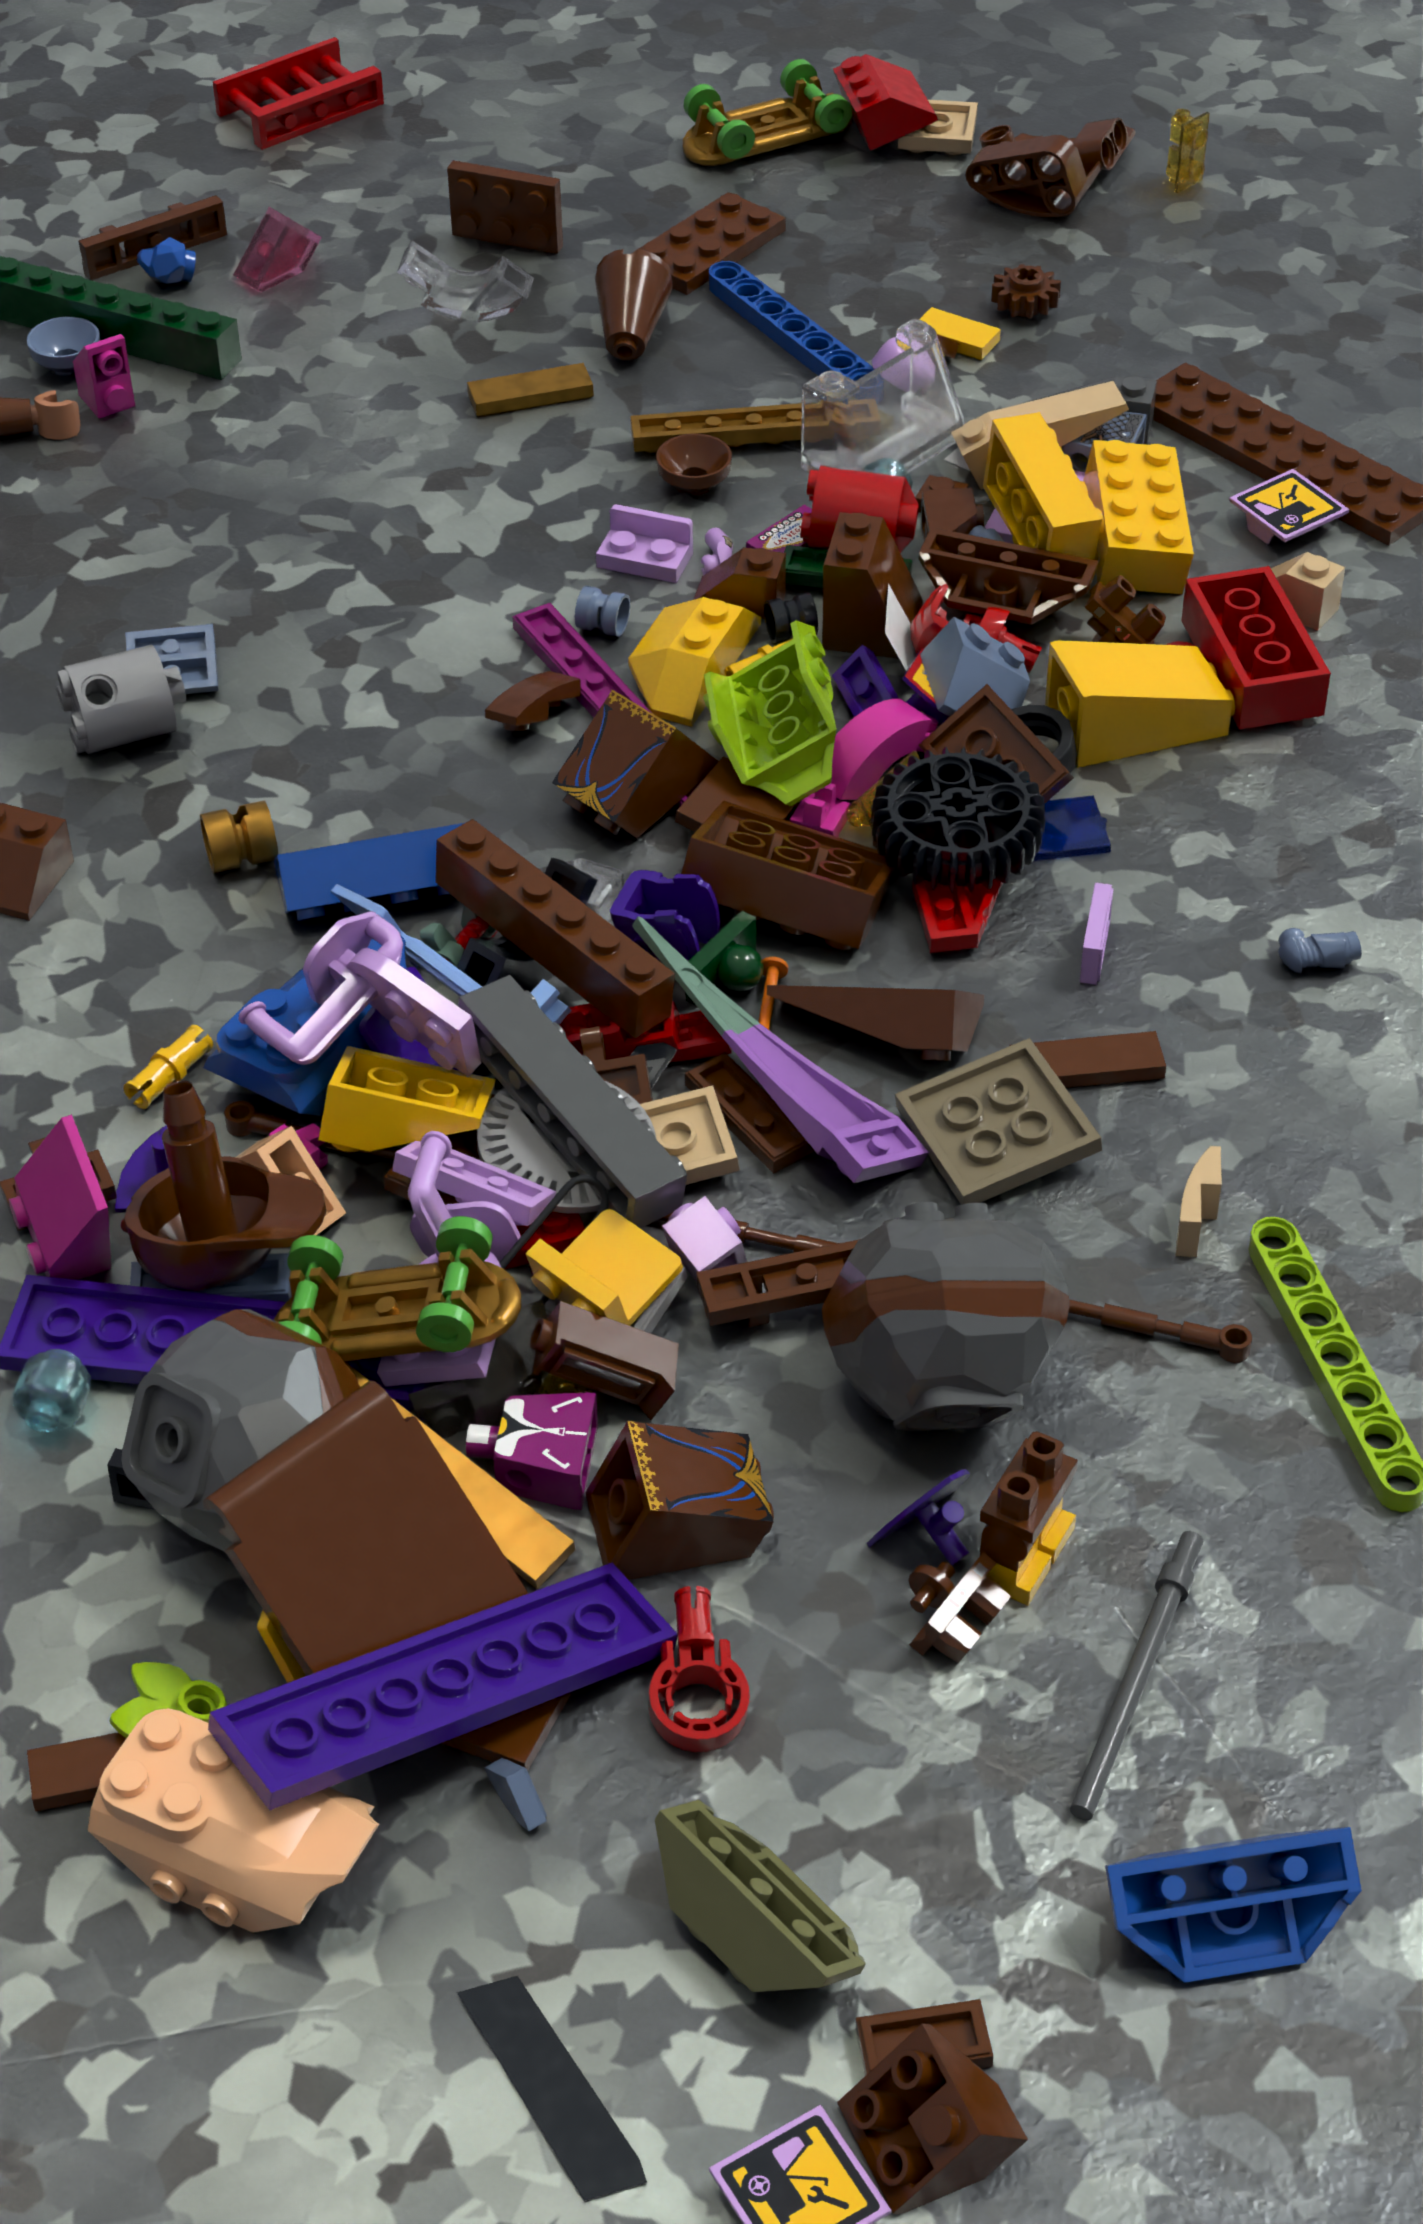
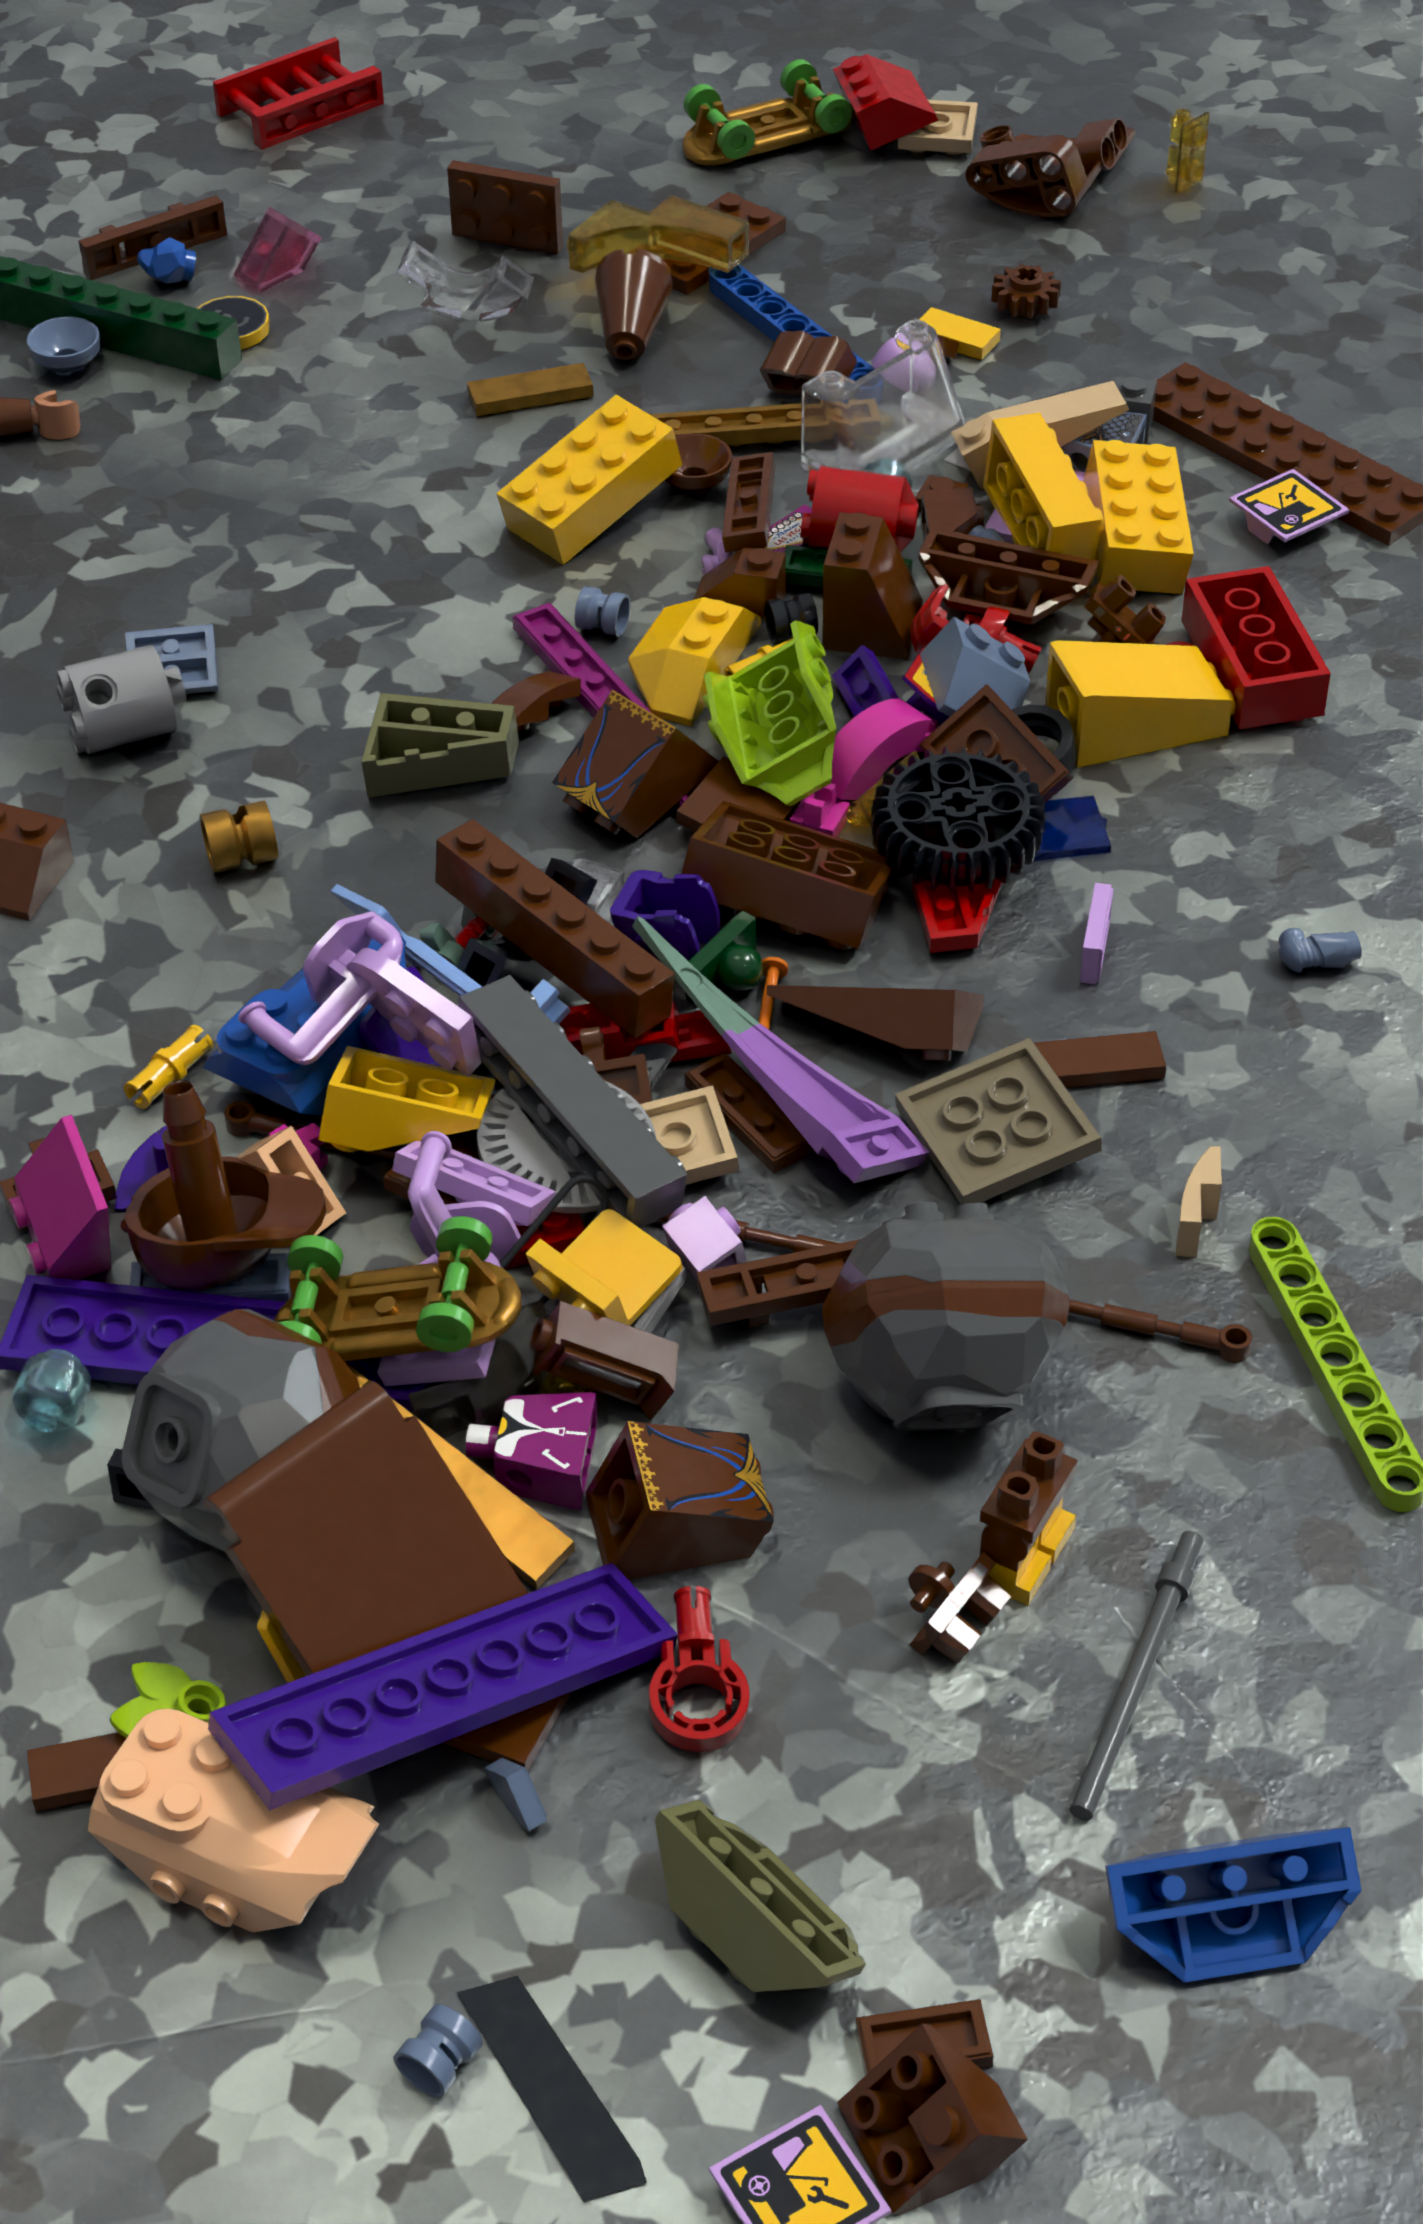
dark pink slope [73,334,135,419] -> none
blue slope [274,823,464,921] -> none
lavender bracket [596,504,693,583] -> none
dark purple shield [867,1469,970,1565] -> none
white sticker [885,584,917,671] -> none
tan slope [1271,552,1345,631] -> none
none -> tile [197,296,270,350]
none -> olive wedge [361,693,519,798]
none -> sand blue wheel [393,2004,483,2097]
none -> yellow brick [496,395,682,565]
none -> clear yellow arch [567,195,749,273]
none -> reddish brown hinge [722,452,776,552]
none -> reddish brown brick [760,330,857,401]

